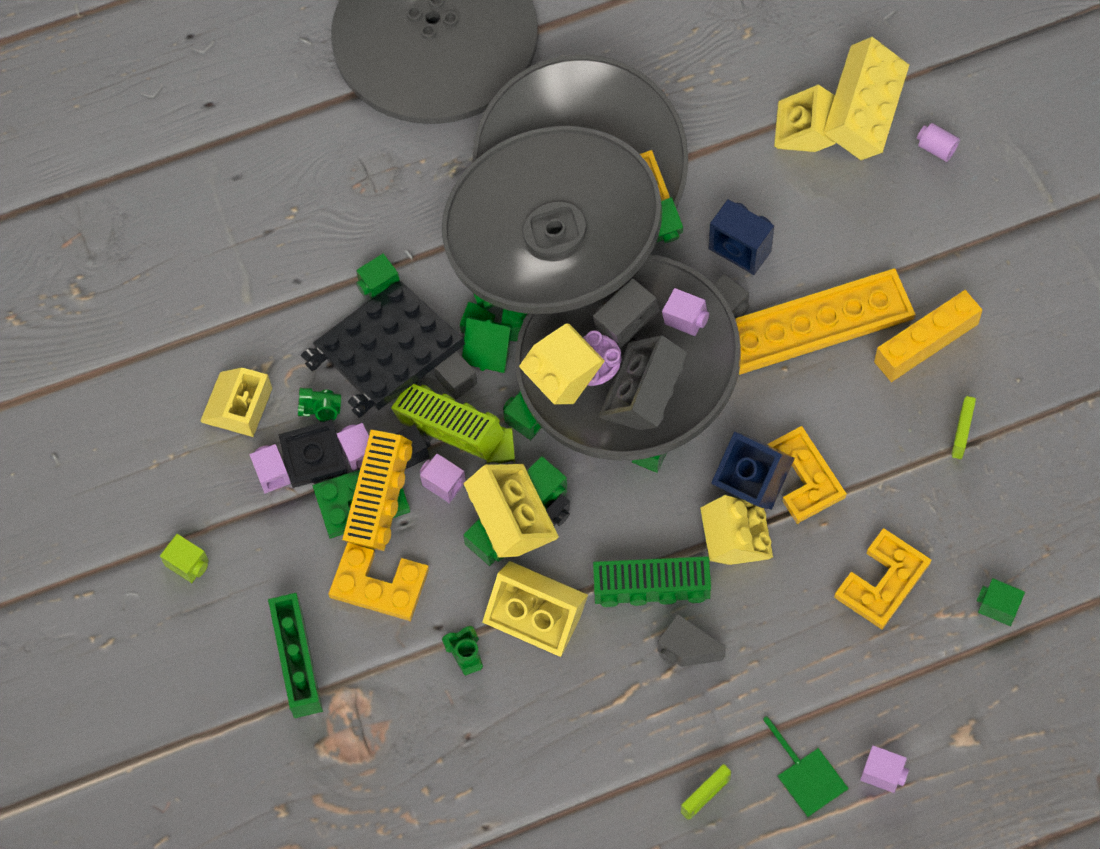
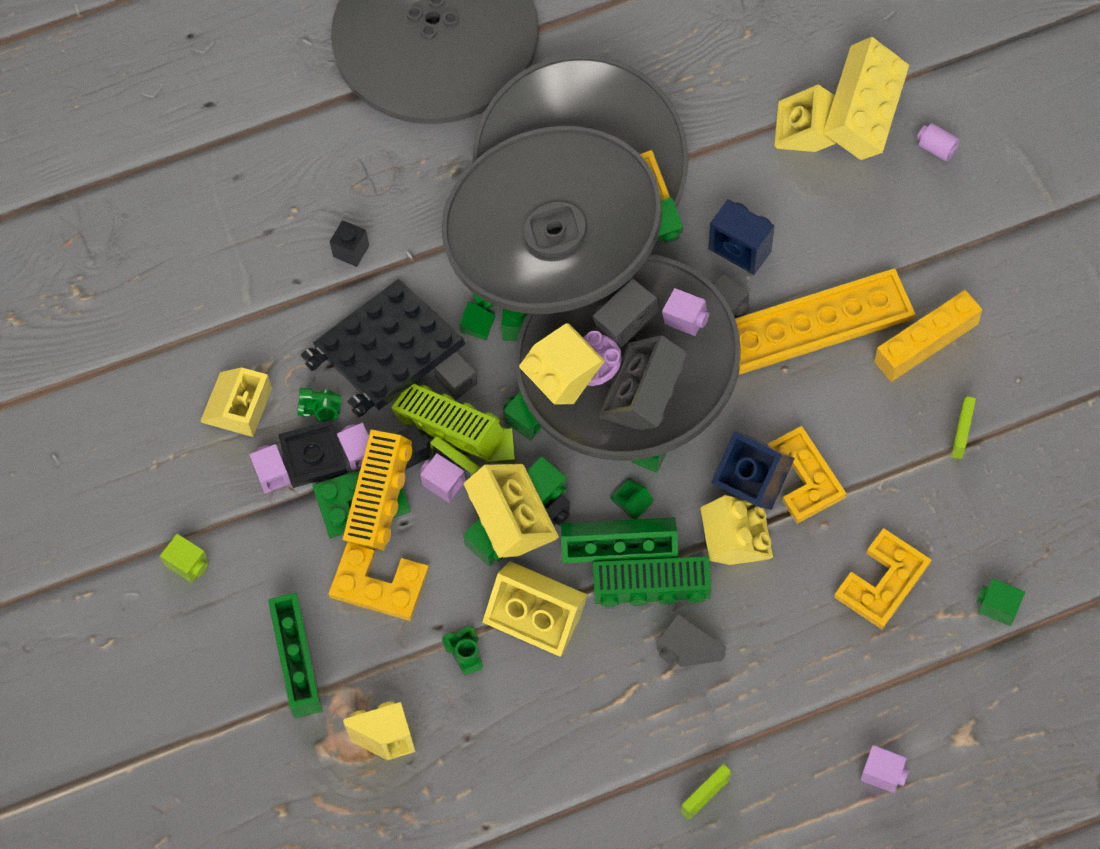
green brick [356,253,400,299] -> none
green piece [462,317,512,373] -> none
green piece [763,716,849,817] -> none
none -> black brick [330,220,369,267]
none -> light yellow slope [343,701,416,760]
none -> lime tile [430,436,480,480]
none -> green brick [561,517,678,563]
none -> green slope [609,479,653,519]

